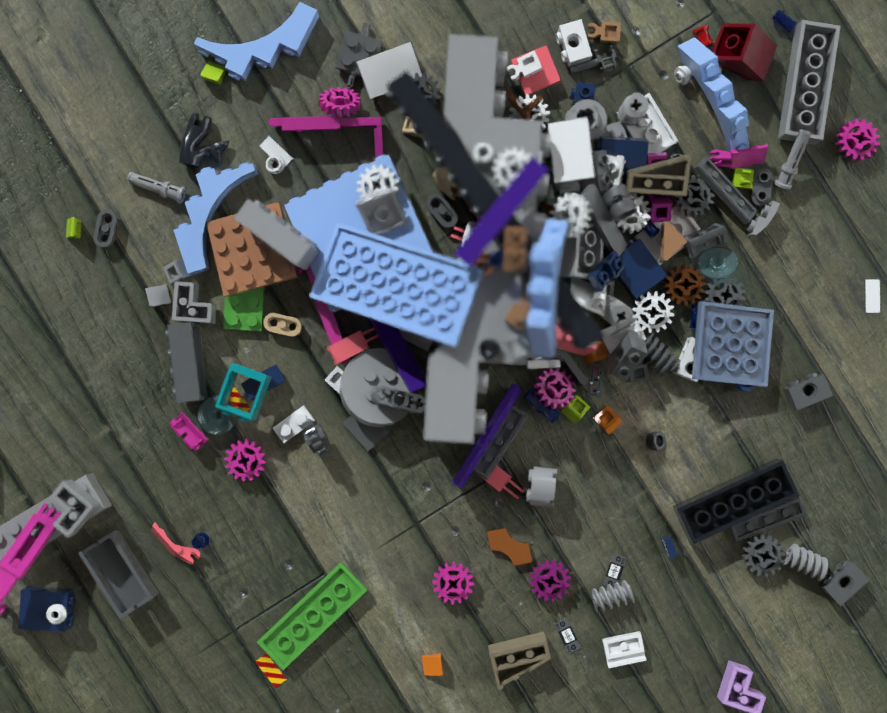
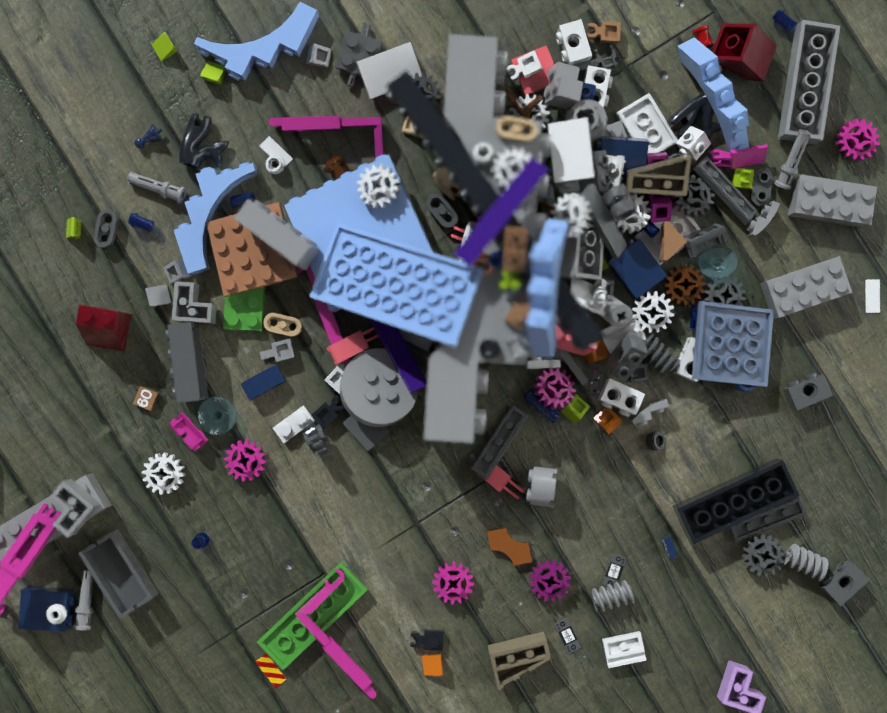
coral arm [151,522,200,565] -> none
teal window [215,363,272,422] -> none
sticker [220,387,251,411] -> none
dark pink gear [319,87,361,118] -> none
light grey tile [356,187,408,236] -> none
dark grey beam [371,386,426,414] -> none
dark purple tile [452,384,522,489] -> none
dark blue slope [587,251,624,292] -> none
light grey piece [618,93,649,126] -> none
white plate [674,66,692,85] -> none
none -> light grey pin [73,570,94,630]
none -> dark red slope [76,305,131,351]
none -> clear blue pin [128,213,155,232]
none -> medium nougat tile [133,386,159,411]
none -> dark blue piece [134,124,163,148]
none -> white gear [142,452,185,495]
none -> lime slope [151,32,178,61]
none -> clear blue pin [230,191,256,208]
none -> light grey plate [259,339,295,362]
none -> dark pink hinge [295,568,376,699]
none -> light grey slope [306,44,332,68]
none -> black plate [311,396,345,429]
none -> reddish brown piece [323,155,355,180]
none -> black plate [410,629,443,651]
none -> tan plate [496,116,537,142]
none -> lime tile [498,271,525,290]
none -> light grey brick [544,62,583,109]
none -> white brick [584,65,613,108]
none -> white brick [598,378,645,417]
none -> light grey slope [629,399,669,427]
none -> black piece [667,93,722,141]
none -> white brick [676,126,711,161]
none -> light grey brick [760,256,852,319]
none -> light grey brick [788,174,877,228]

